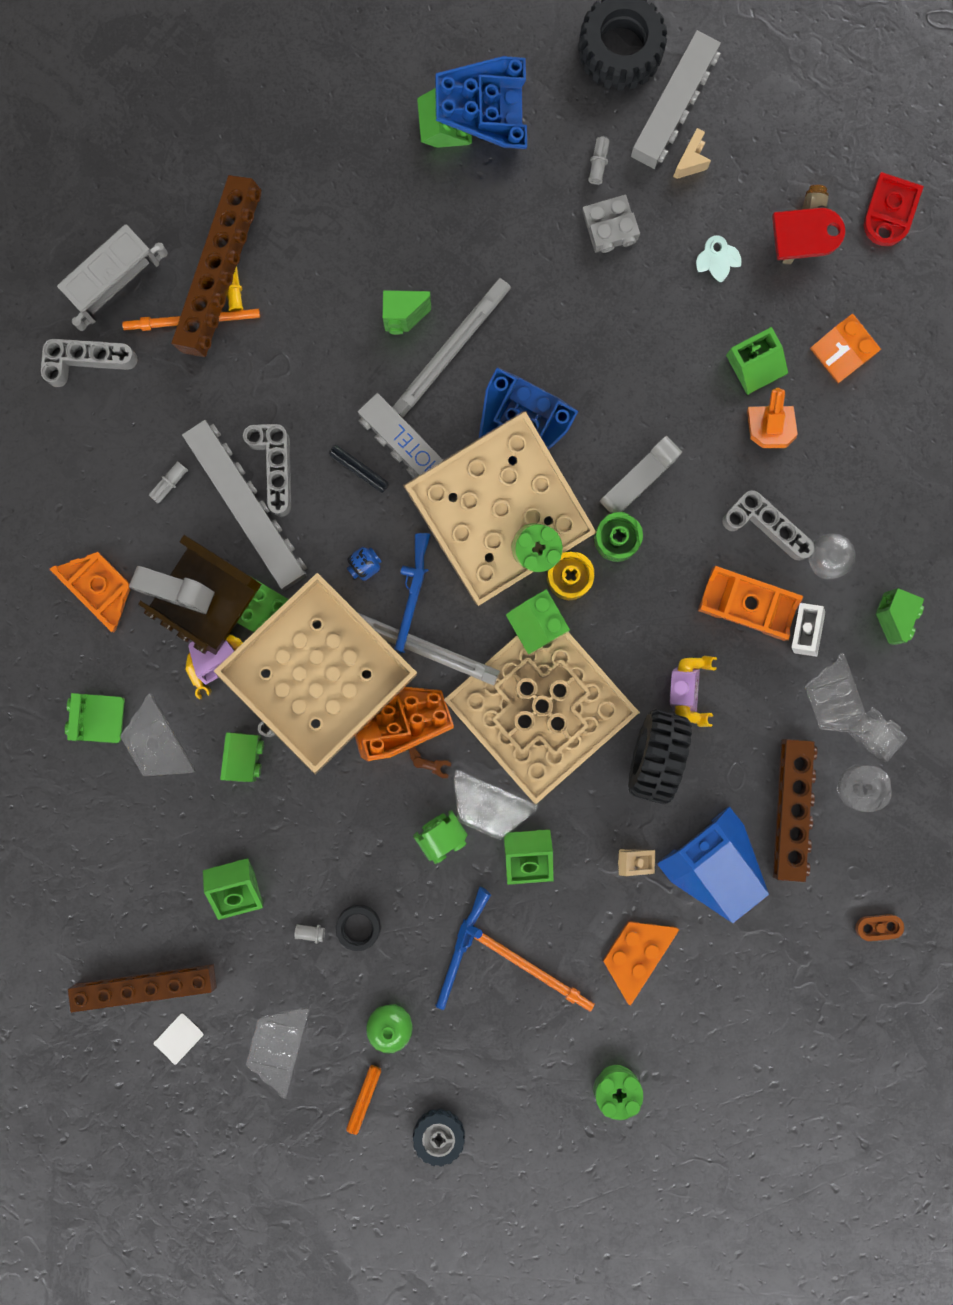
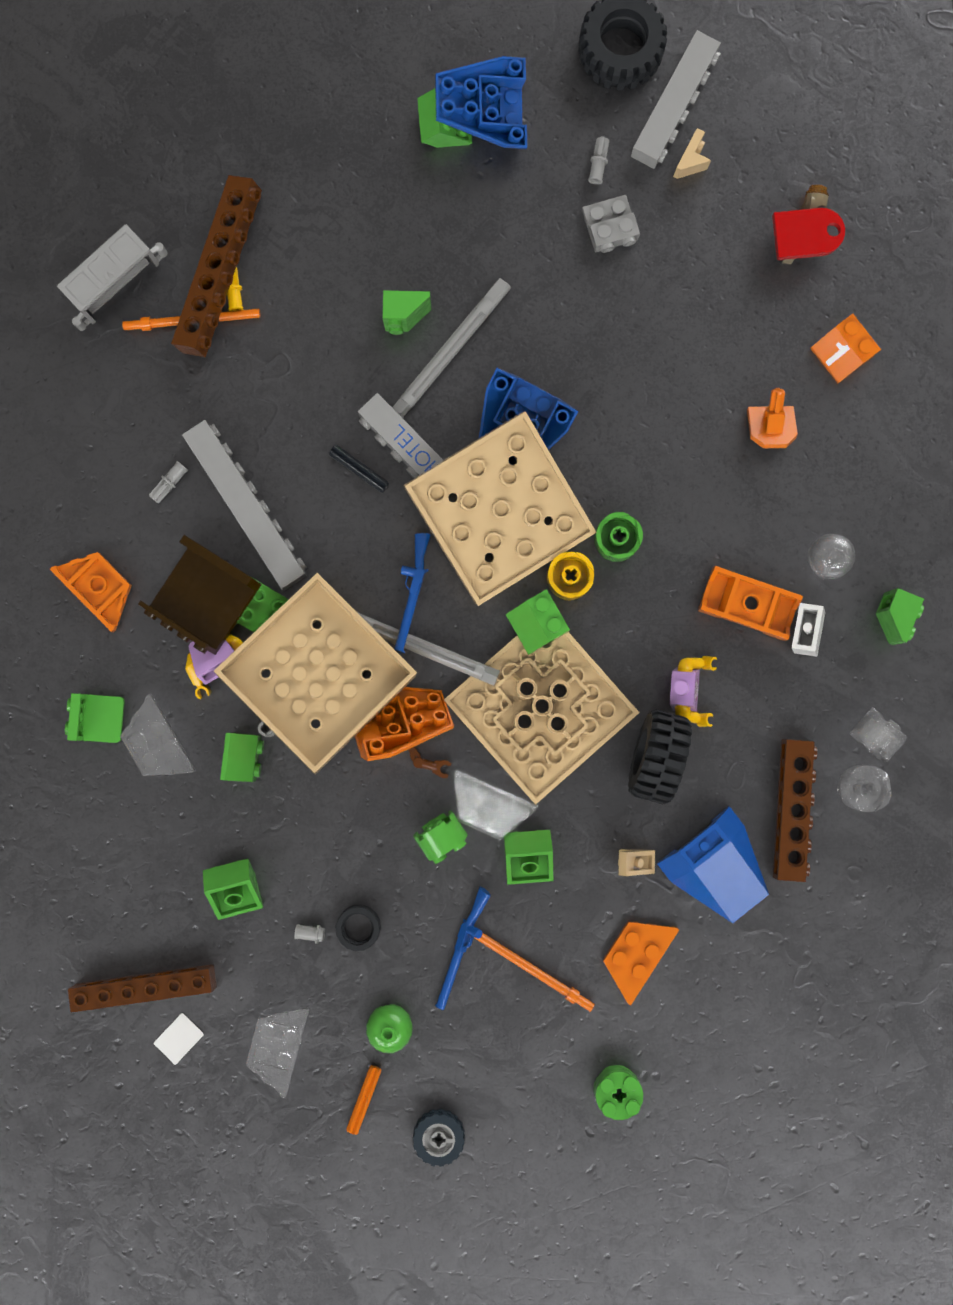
light grey beam [41,339,138,387] -> none
light grey beam [129,566,215,614] -> none
light grey beam [243,424,291,517] -> none
blue head [347,547,382,581] -> none
bright green brick [511,523,563,572] -> none
light grey beam [599,435,683,514] -> none
light aqua plate [696,235,741,282] -> none
light grey beam [722,491,814,561] -> none
bright green slope [726,327,788,395] -> none
clear wing [805,653,873,735] -> none
dark orange plate [855,914,904,941] -> none
red tile [864,172,924,246] -> none

